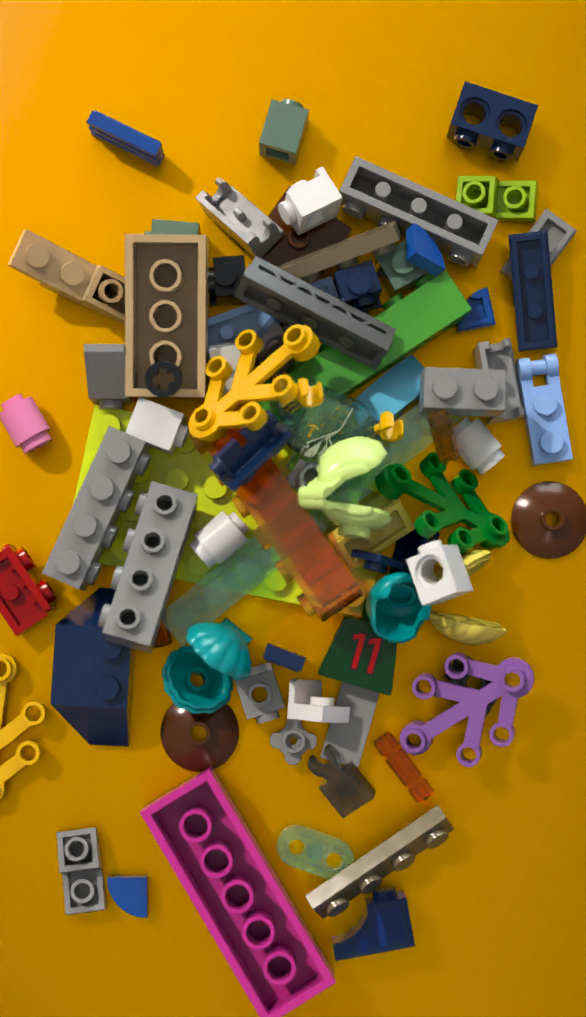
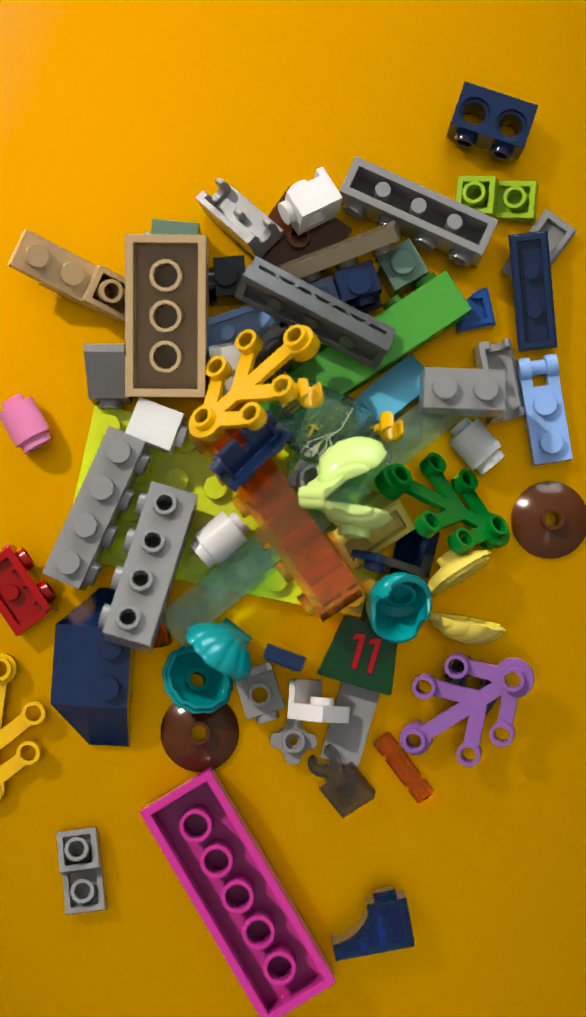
blue tile [86,110,165,168] -> none
blue tile [107,875,148,918] -> none
black bush [145,361,182,397] -> none
sand green brick [259,99,309,165] -> none
clear light blue plate [277,825,354,879] -> none
dark tan plate [305,805,454,919] -> none
blue tile [406,223,445,276] -> none
white brick [406,540,474,606] -> none
clear orange axle [428,409,460,465] -> none

